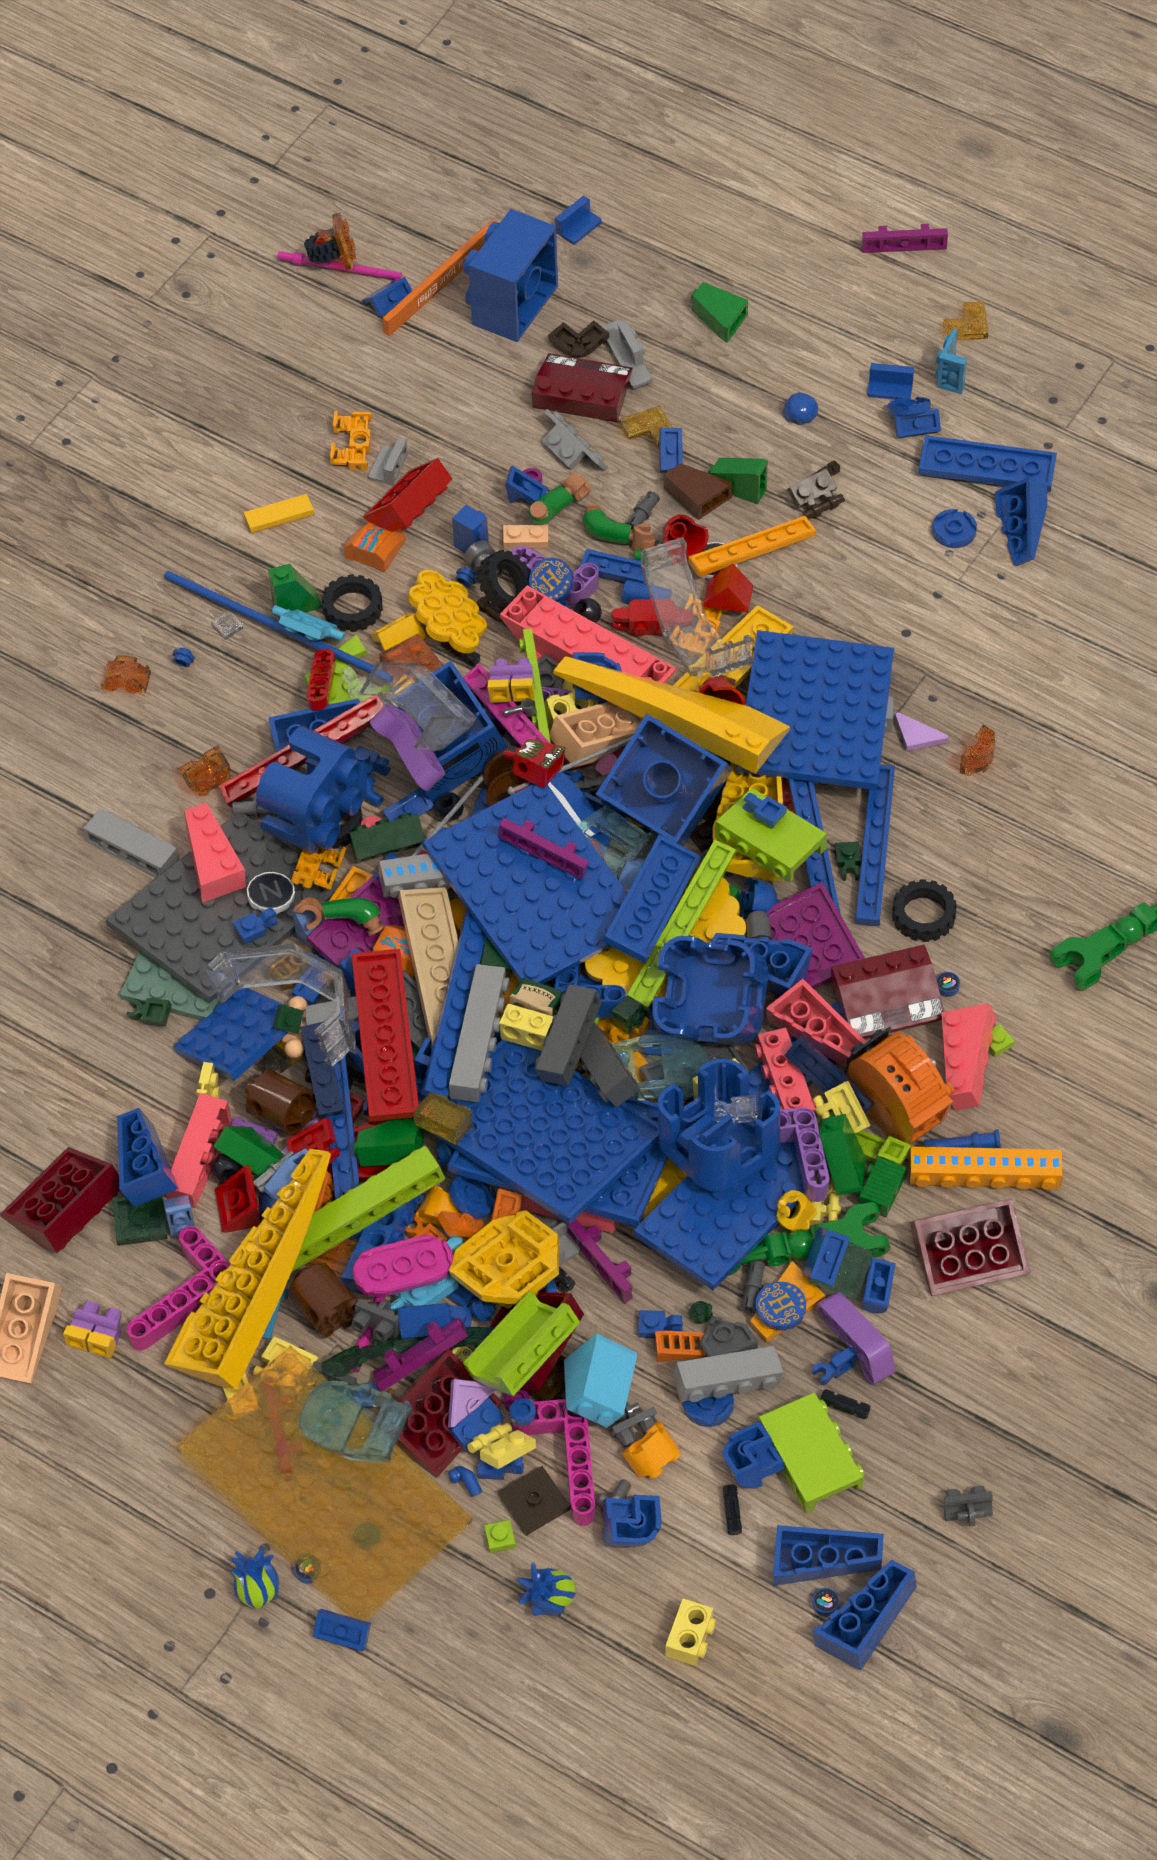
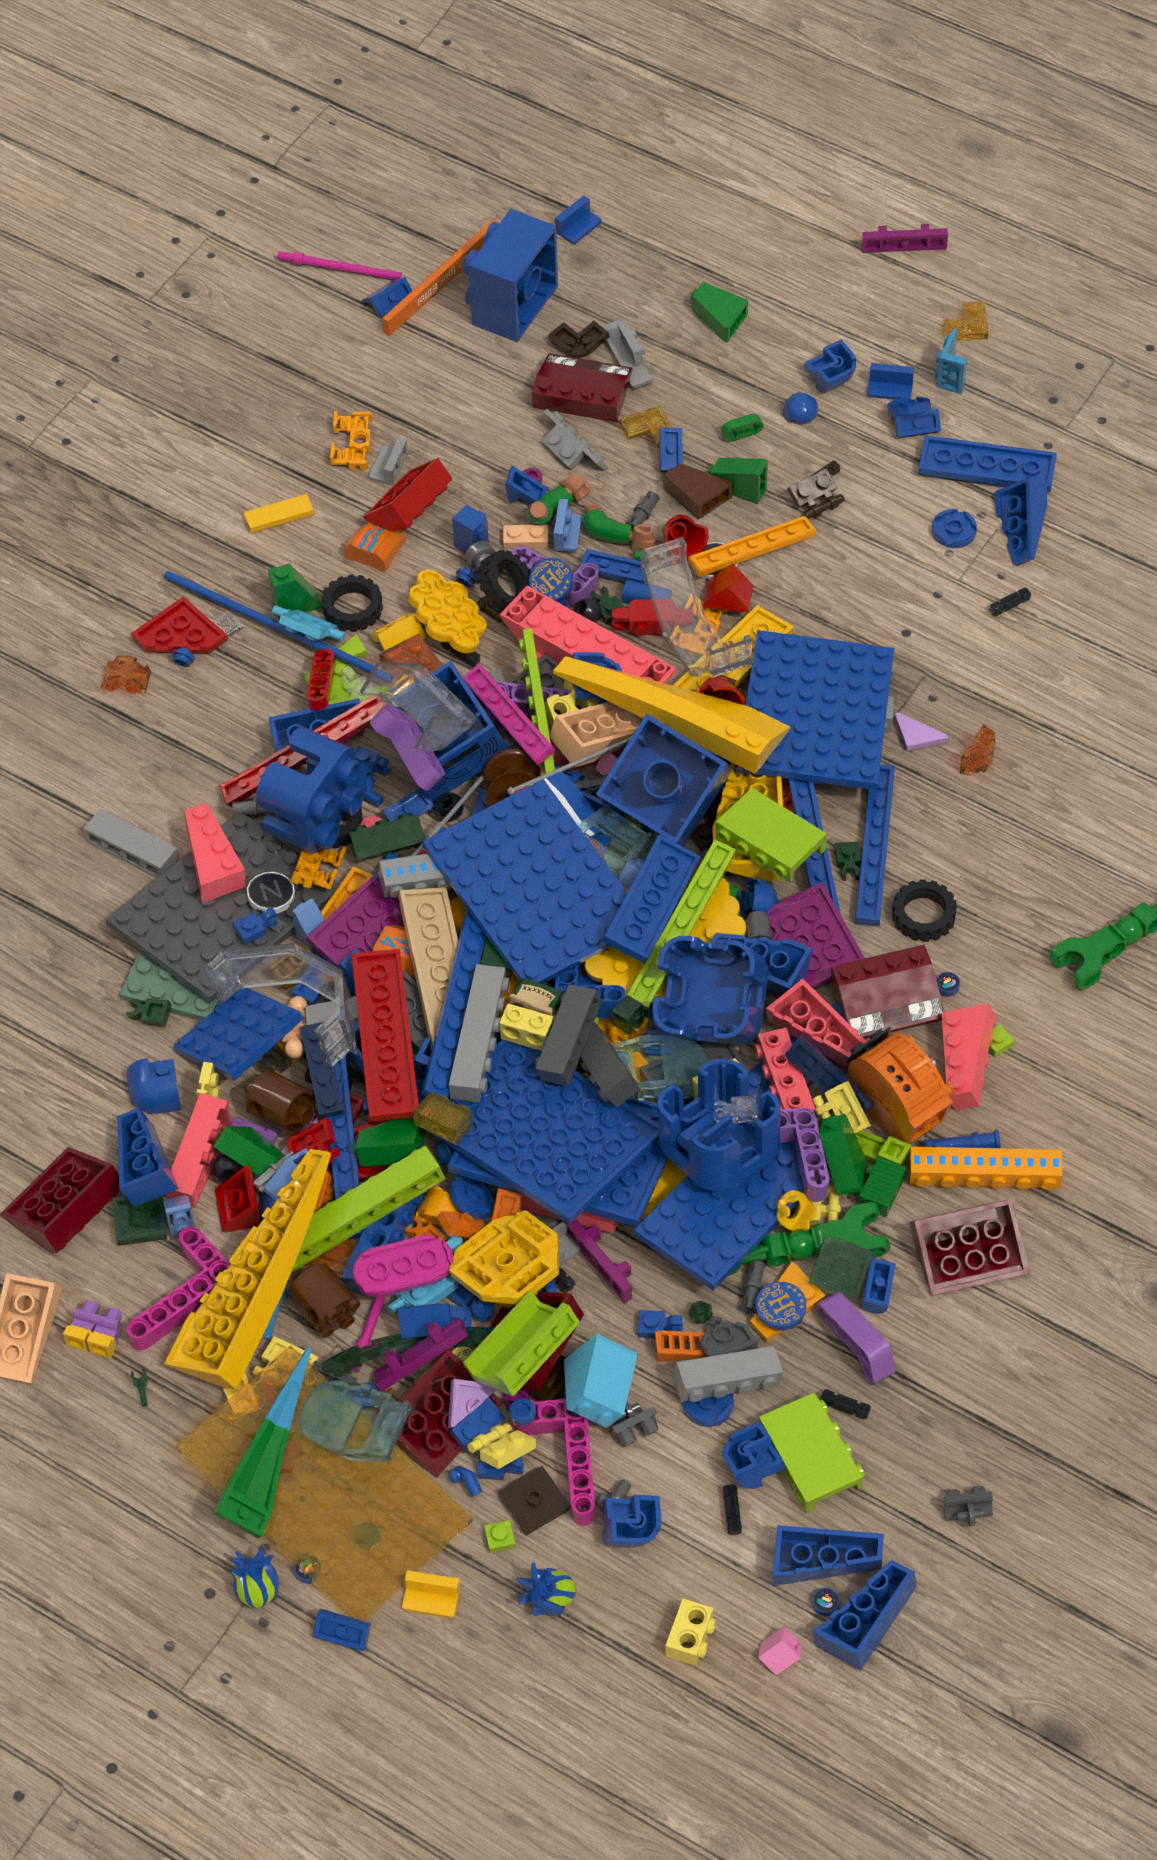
clear orange cylinder [178,745,231,796] -> none
dark green plate [273,1004,304,1035] -> none
piece [294,897,384,936] -> none
plate [304,213,357,270] -> none
dark grey hips [352,1299,400,1342] -> none
hips [487,658,535,703] -> none
magenta hinge [498,818,589,880] -> none
dark grey hand [503,698,537,717] -> none
red torso [505,739,566,788] -> none
light orange cylinder [621,1420,681,1479] -> none
blue plate [743,793,787,828] -> none
blue panel [802,1226,850,1286] -> none
blue plate [812,1346,857,1385] -> none
none -> blue brick [126,1058,181,1114]
none -> red plate [131,596,228,653]
none -> clear green hand [131,1369,148,1407]
none -> green plate [213,1347,312,1539]
none -> yellow panel [402,1570,460,1619]
none -> medium blue bracket [554,499,582,552]
none -> dark green plate [591,586,624,625]
none -> green beam [721,414,764,442]
none -> bright pink panel [758,1626,802,1675]
none -> blue brick [805,339,856,393]
none -> black axle [990,587,1031,616]

